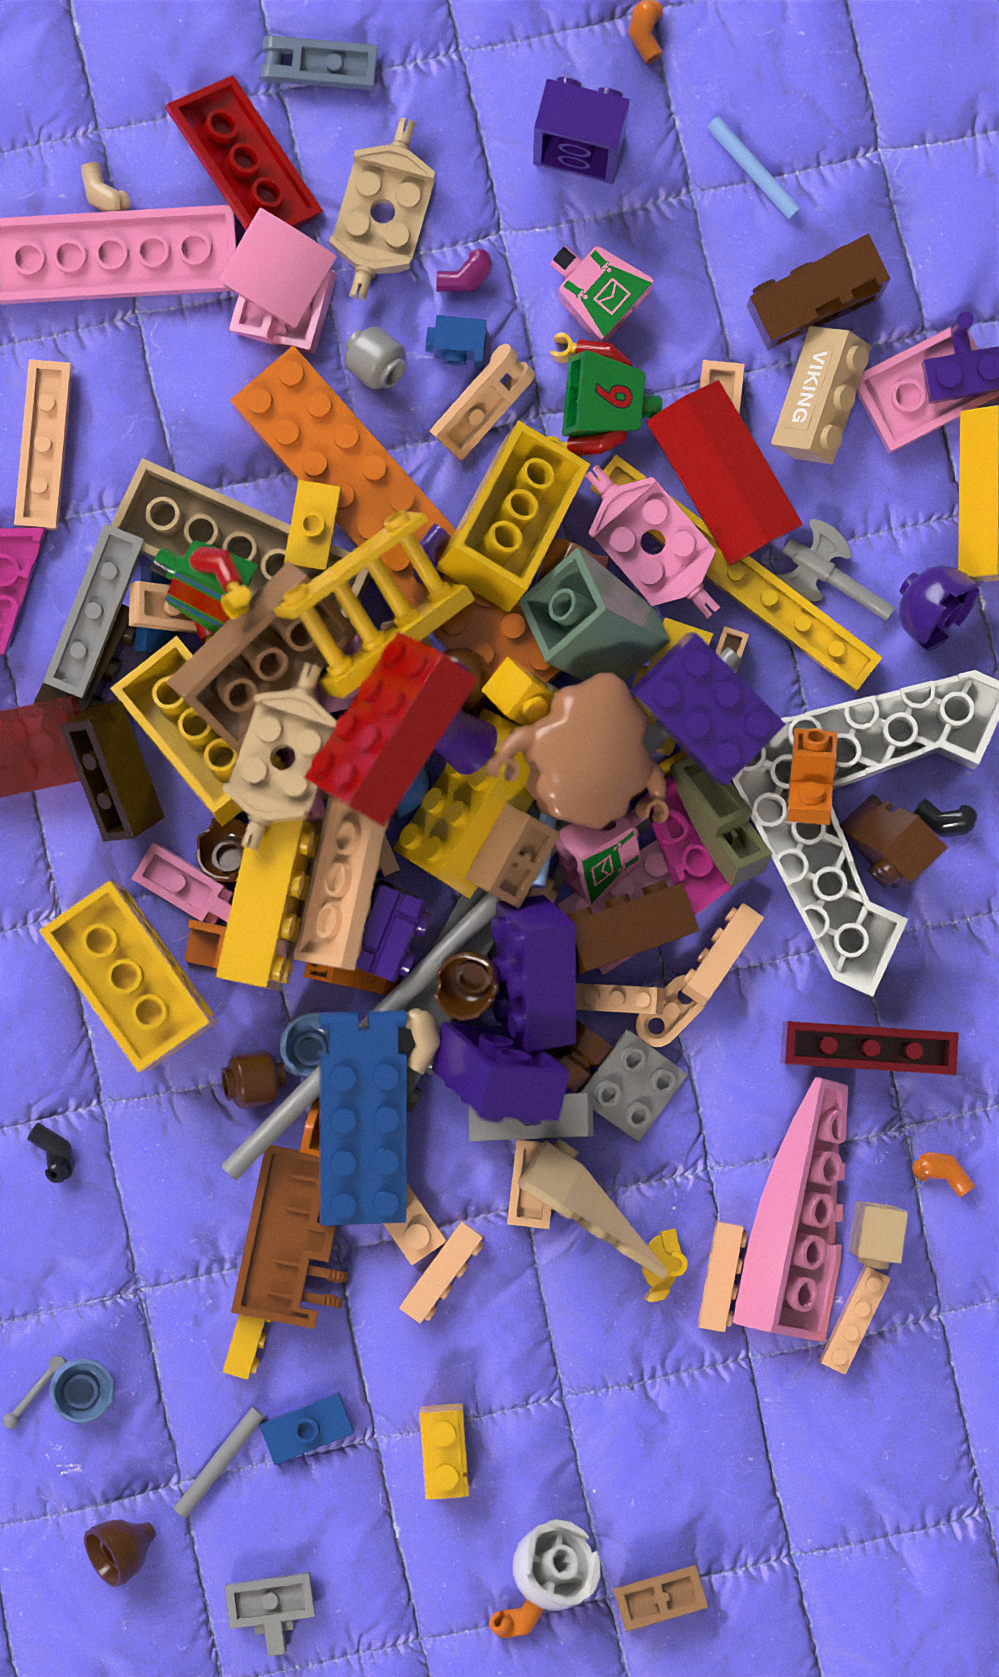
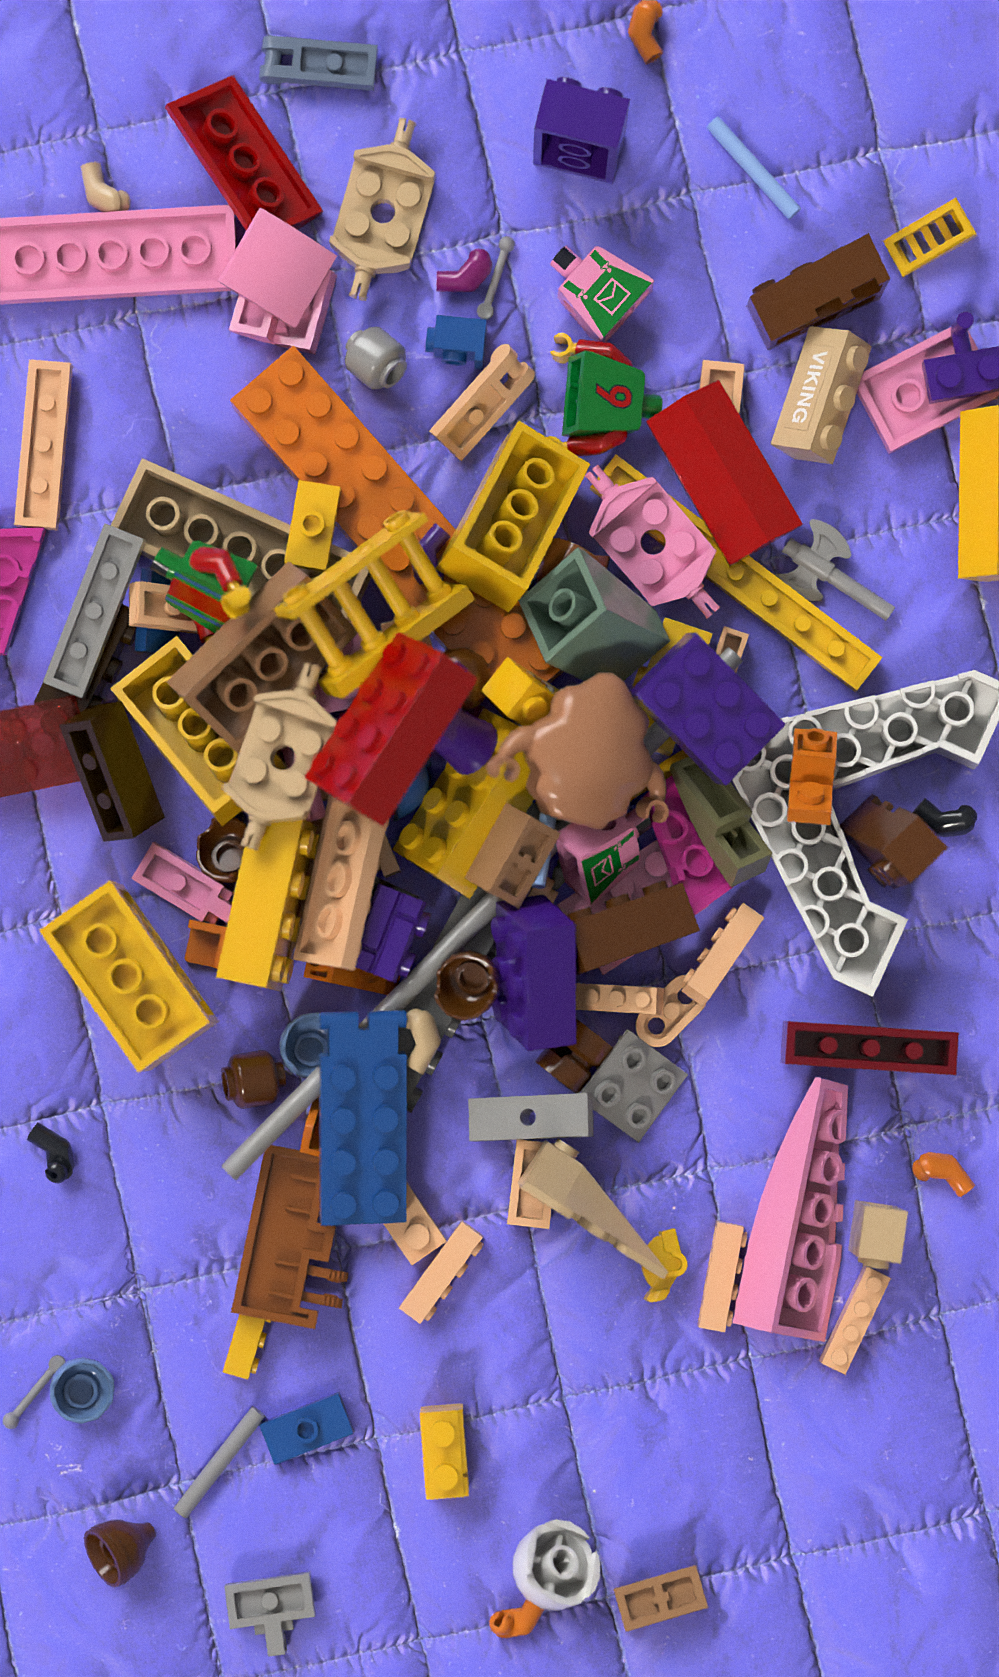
dark purple brick [432,1022,570,1125] -> none
dark purple cylinder [899,565,980,651] -> none
none -> light grey hinge [477,236,515,320]
none -> yellow slope [883,198,977,277]

